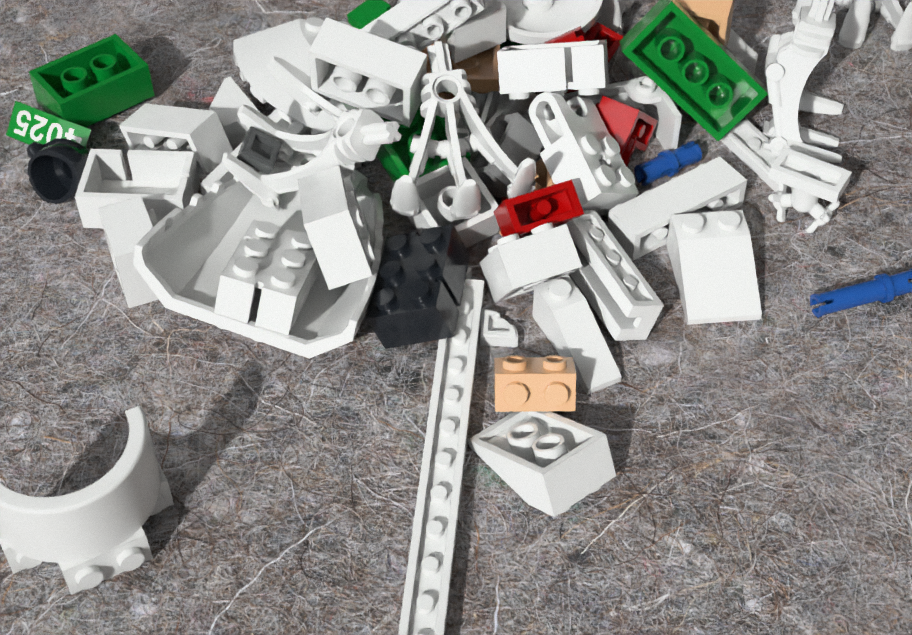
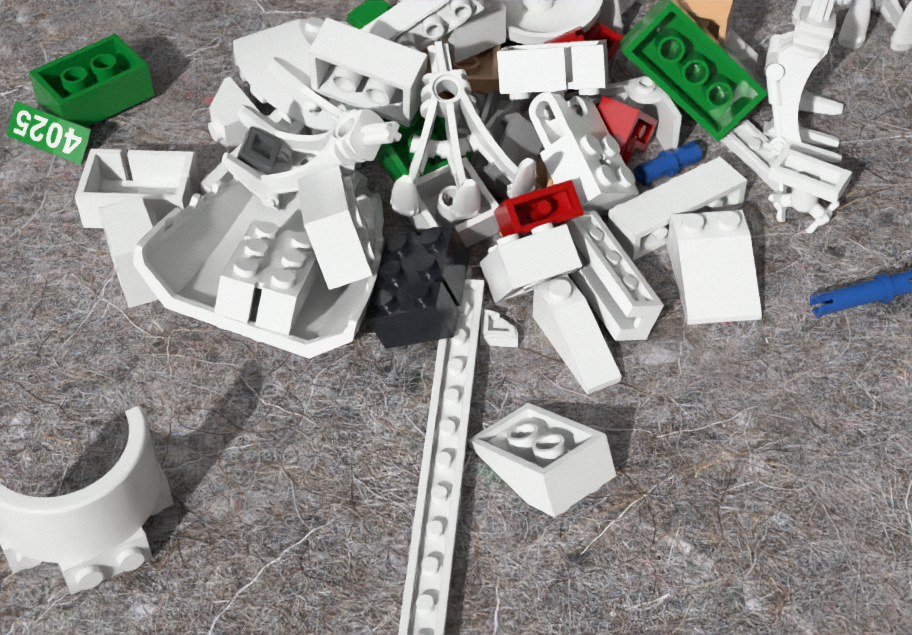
black piece [27,138,89,204] -> none
white wedge [119,103,233,179] -> none
light nougat brick [494,355,576,412] -> none

